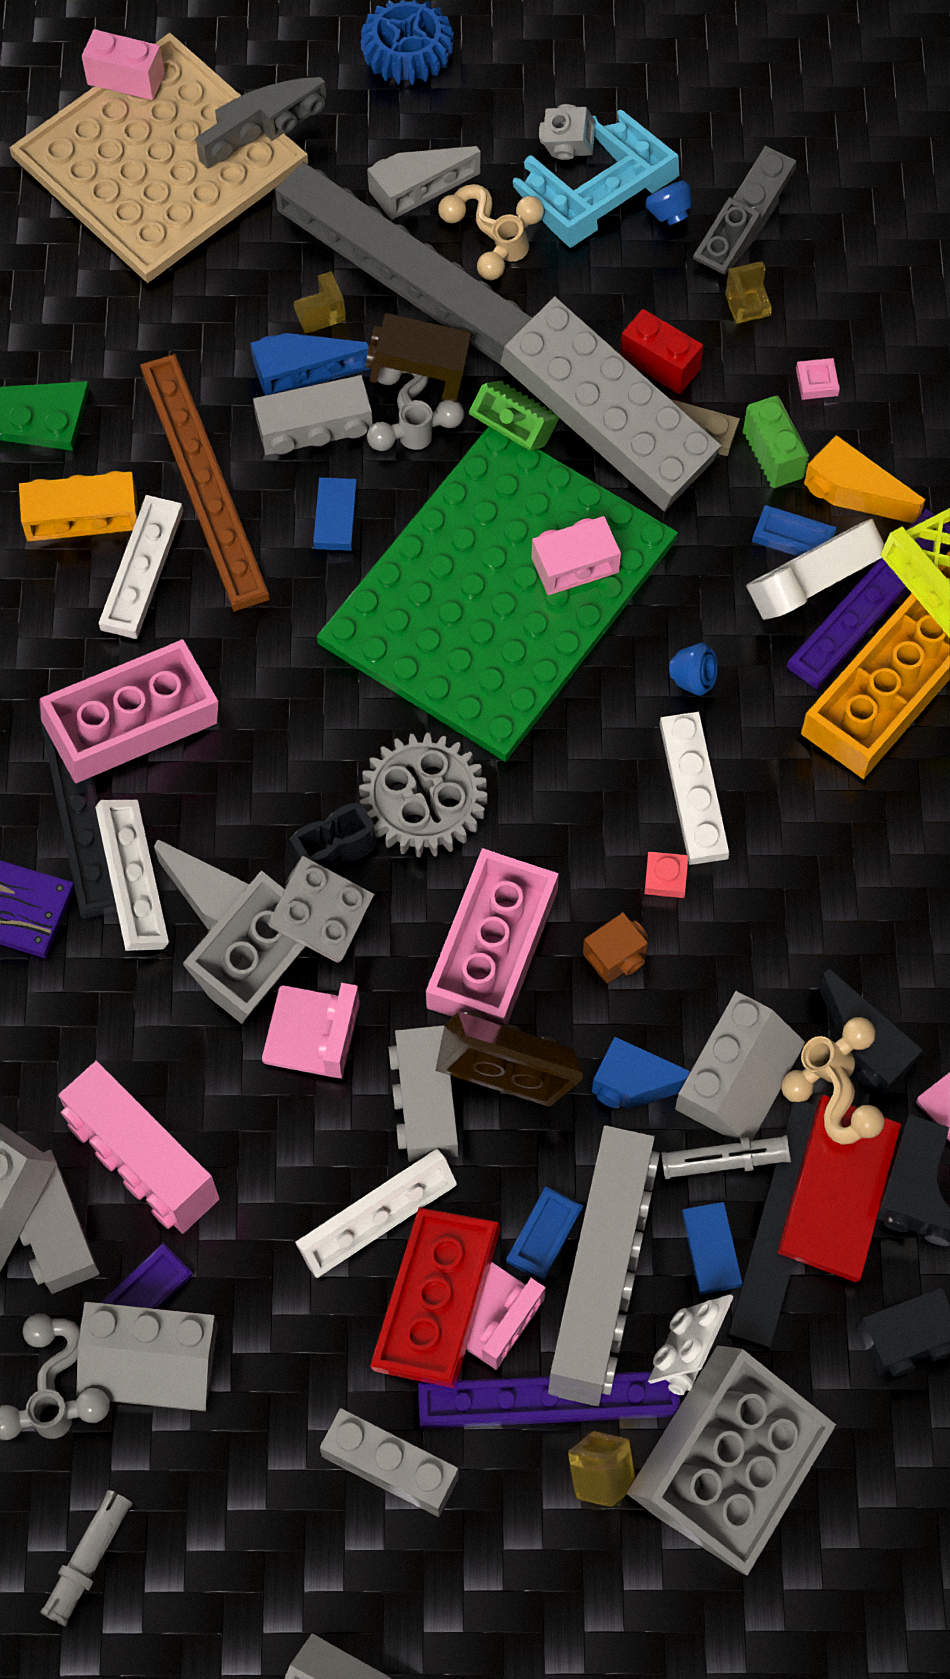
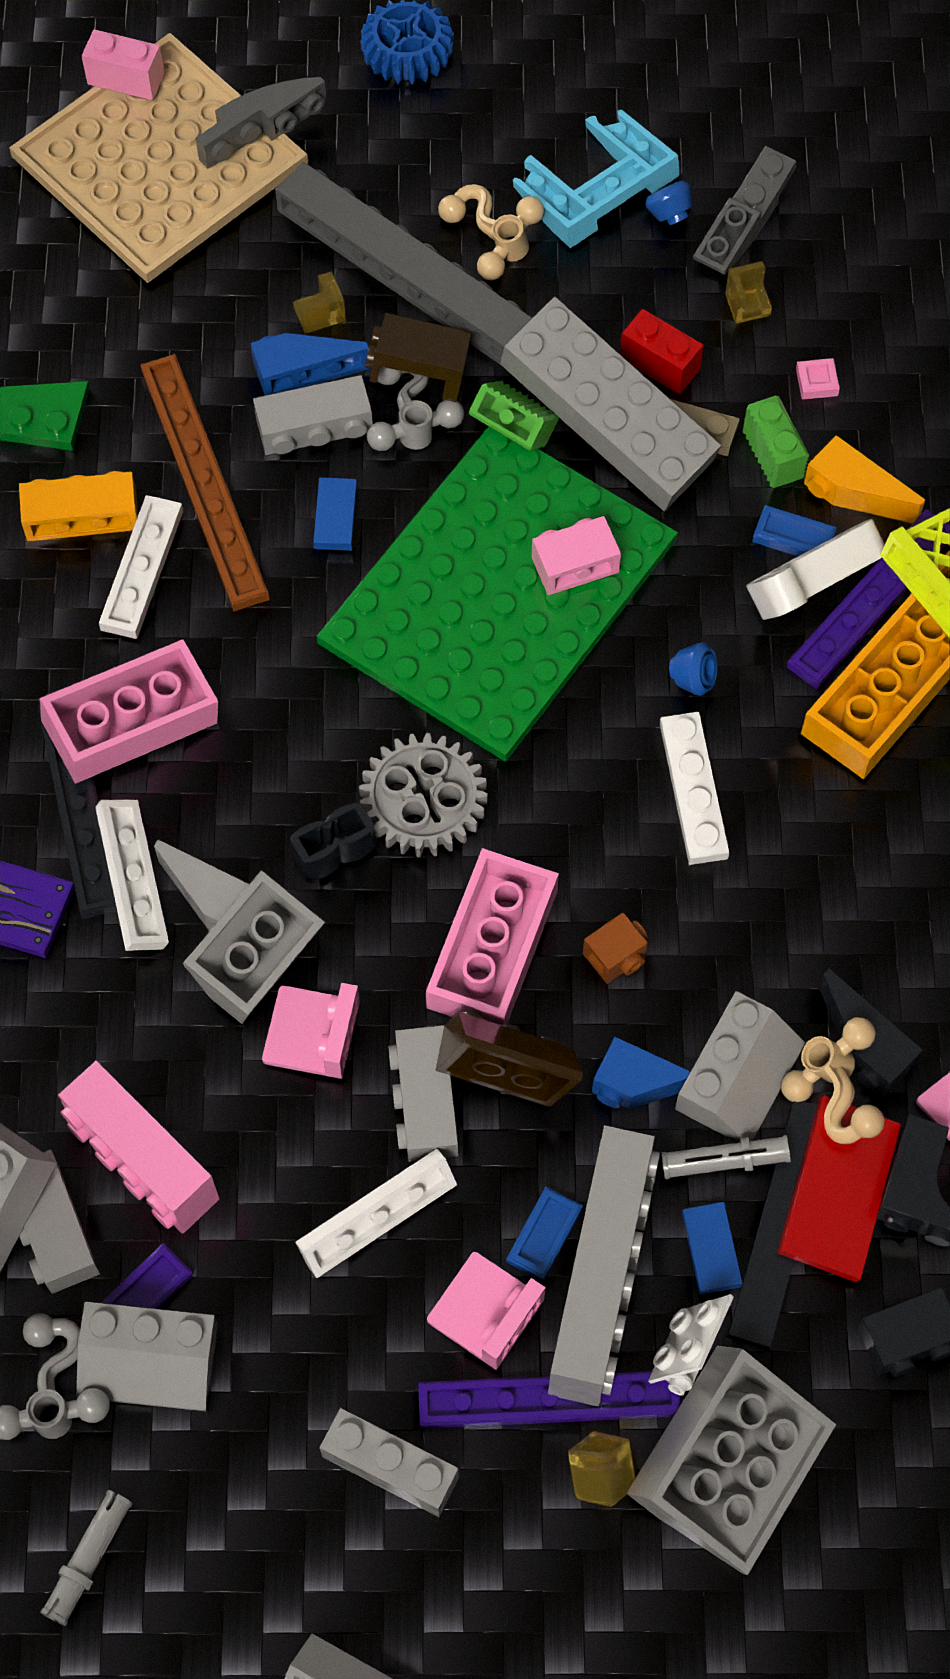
light grey bracket [268,856,374,962] -> none
light grey slope [367,146,480,220] -> none
red tile [370,1207,501,1388] -> none
light grey brick [539,104,596,160] -> none
coral plate [644,852,688,898] -> none

